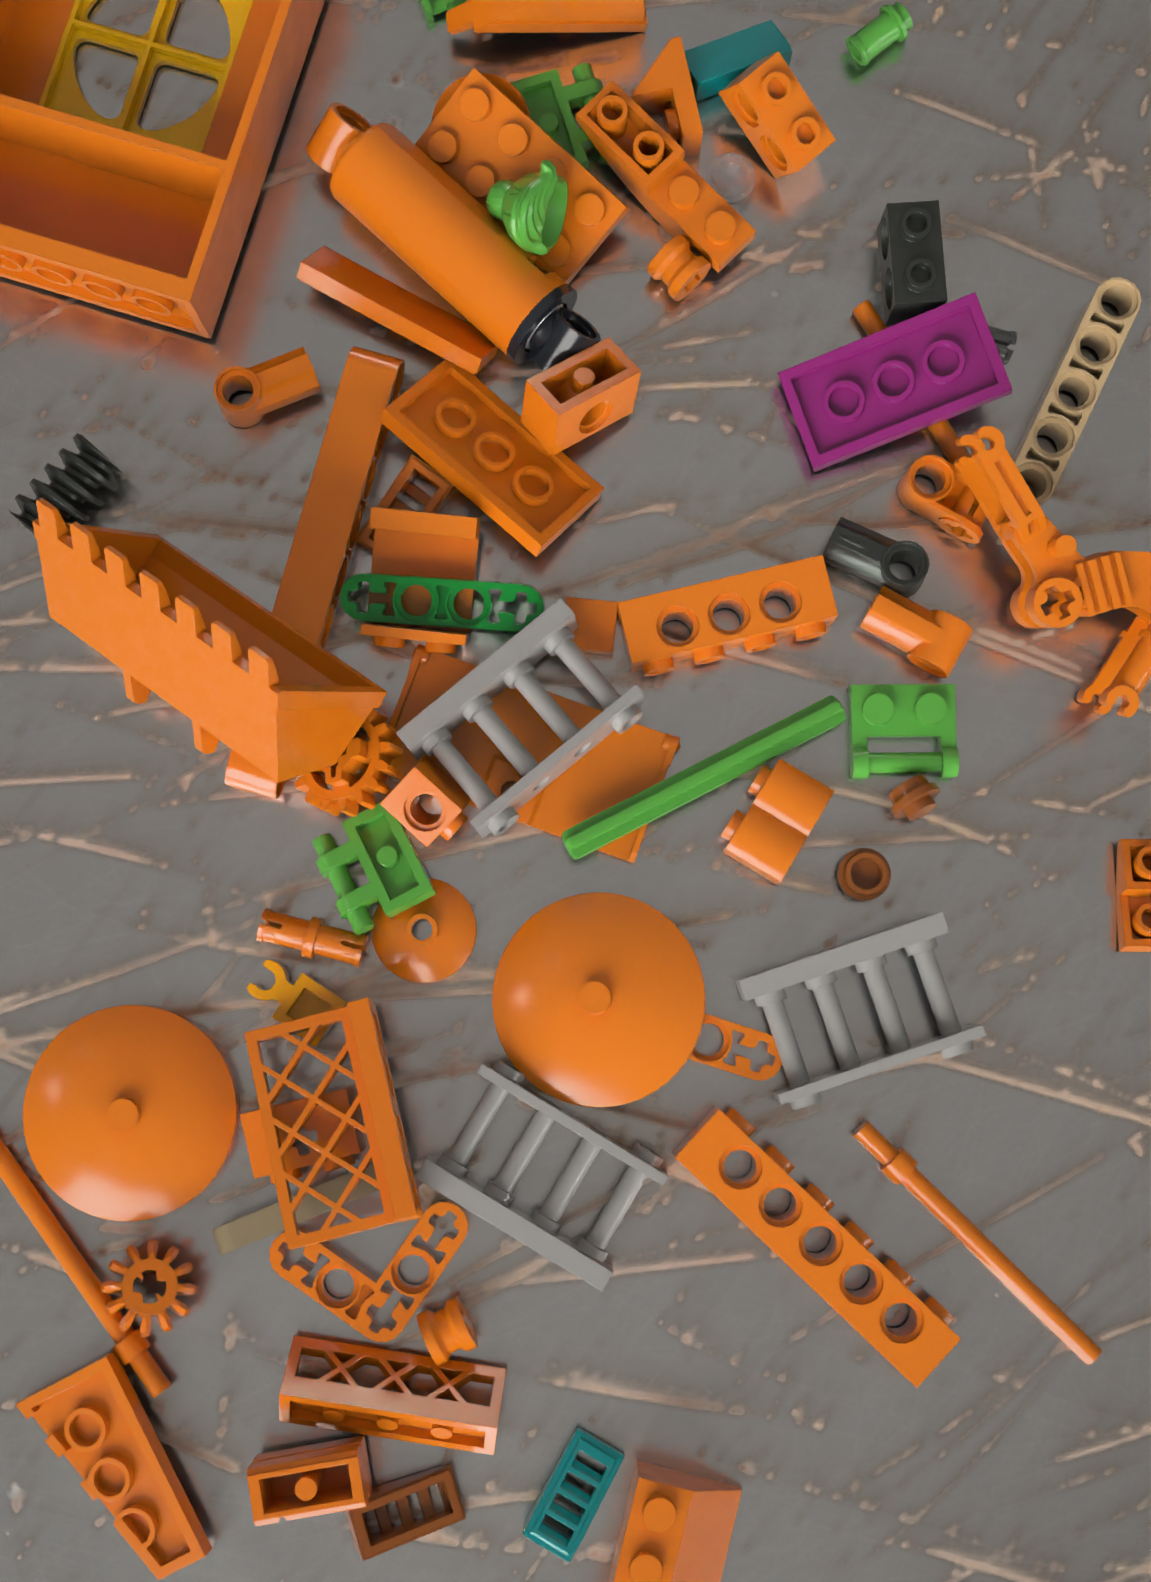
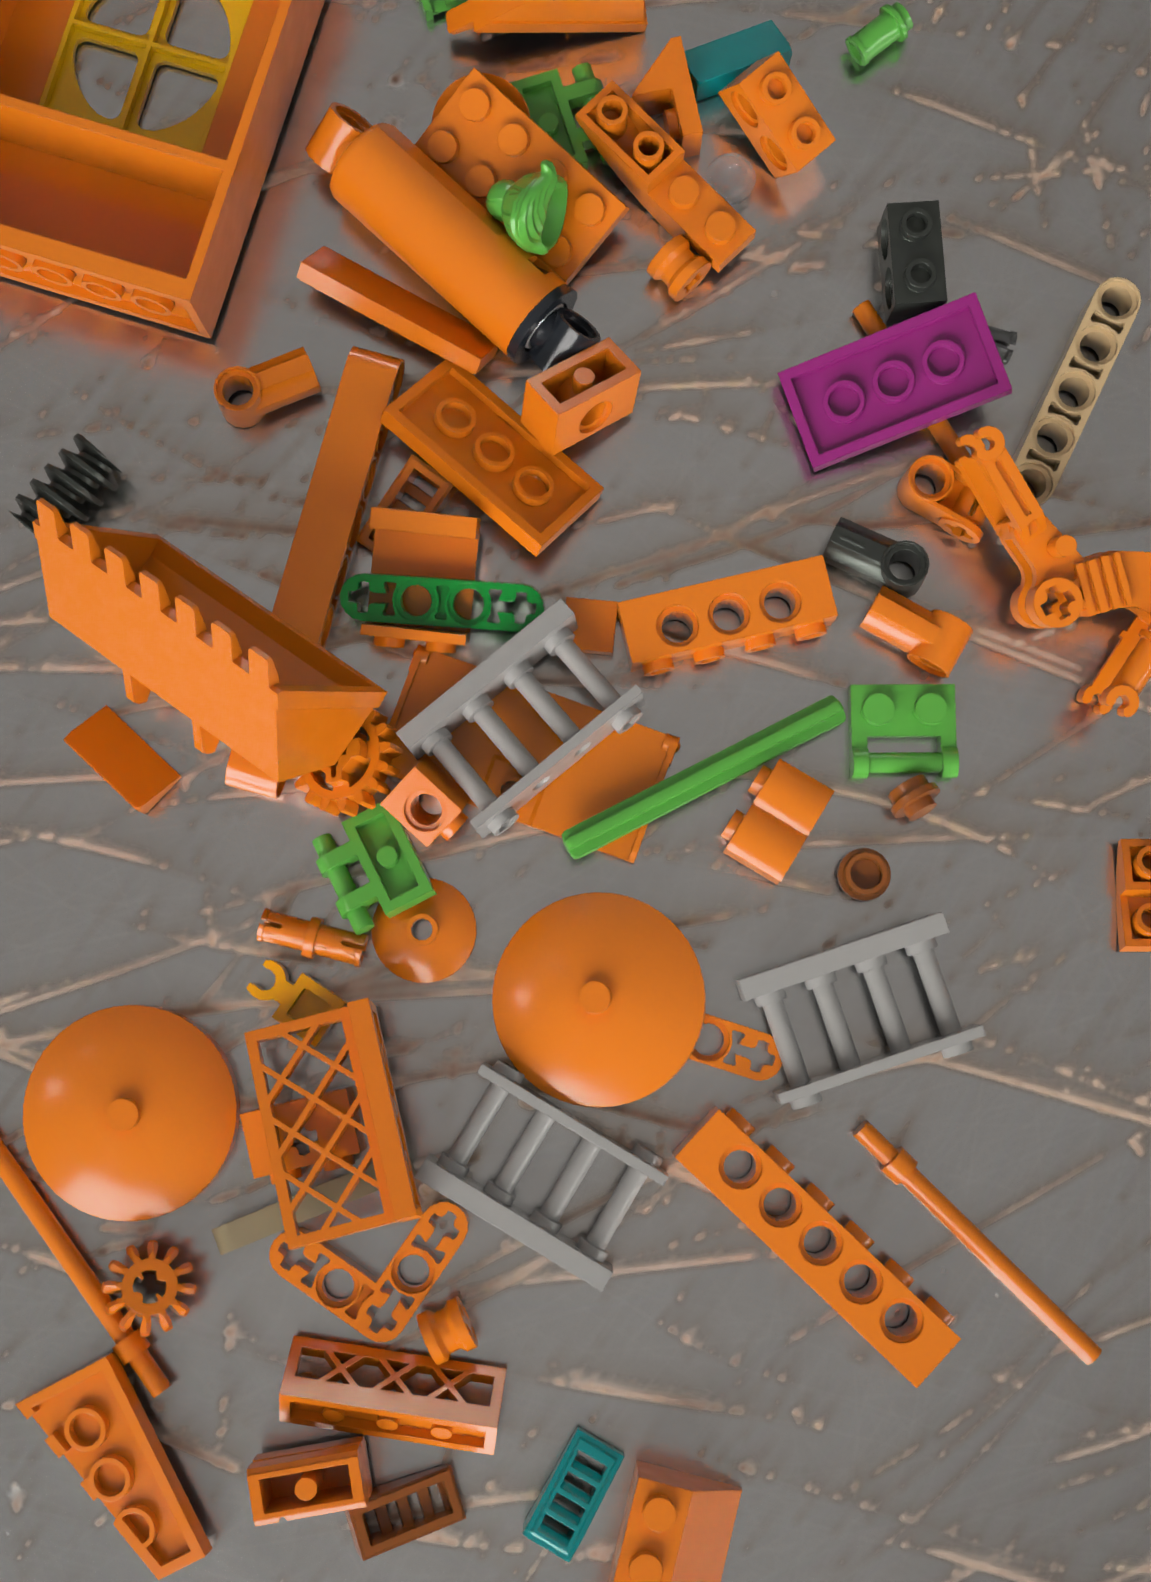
none -> orange slope [63,705,182,814]

